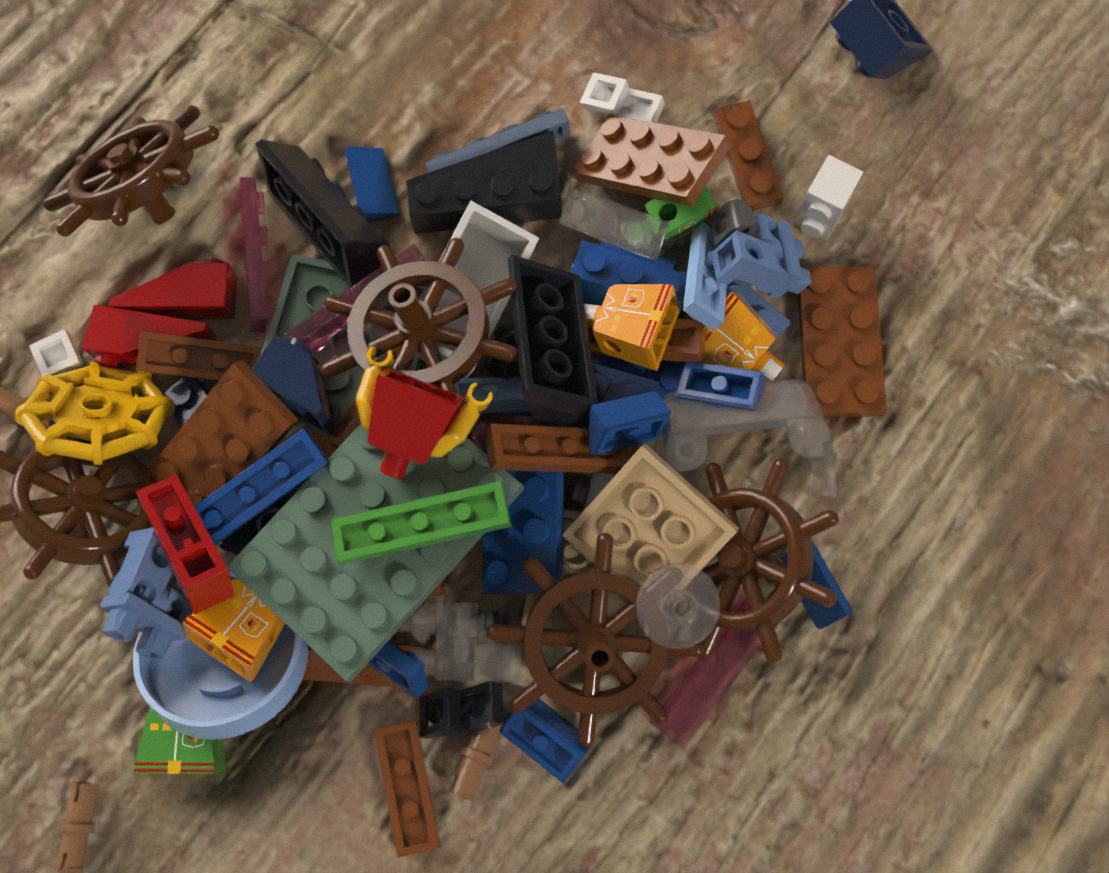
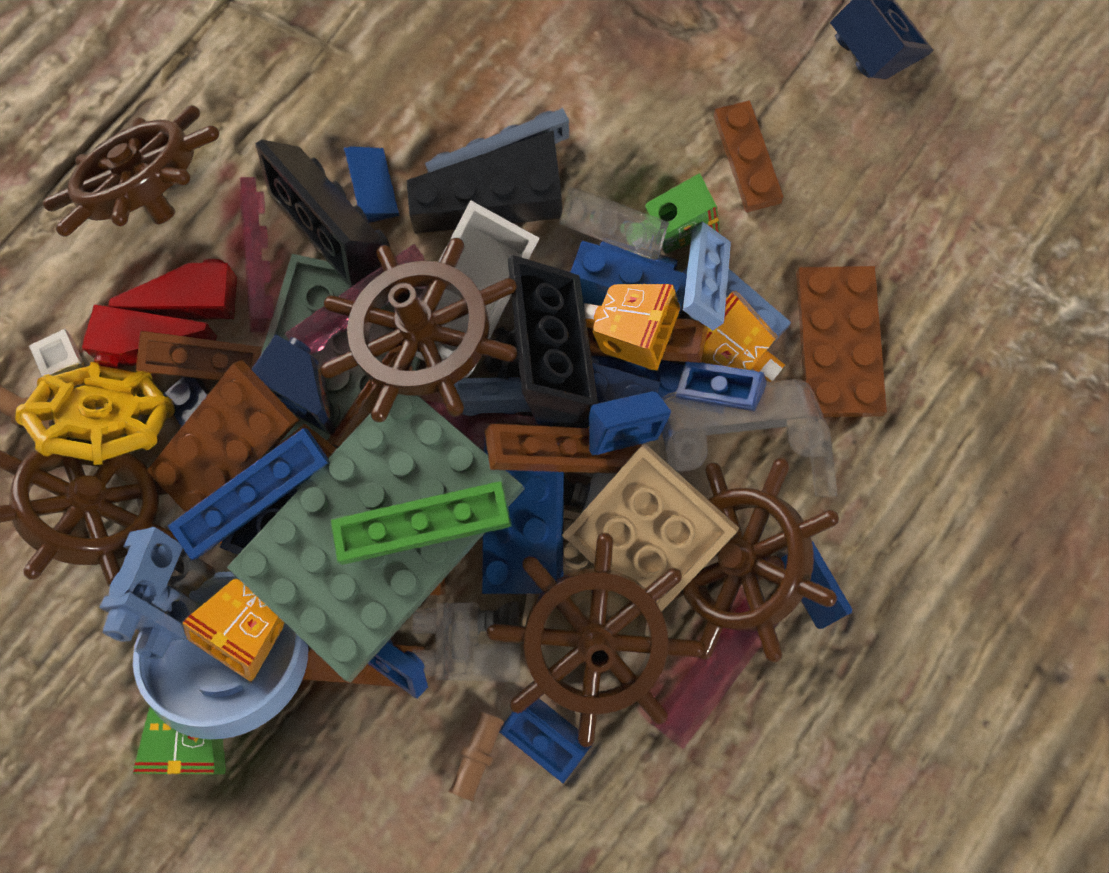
medium nougat pin [55,781,100,873] -> none
red slope [136,474,235,614] -> none
red torso [355,346,493,479] -> none
dark orange plate [374,720,441,858] -> none
black slope [419,680,503,739] -> none
plate [571,115,732,207] -> none
white slope [580,72,665,123] -> none
clear dish [636,563,720,649] -> none
medium blue hips [710,199,811,299] -> none
white brick [794,154,863,241] -> none

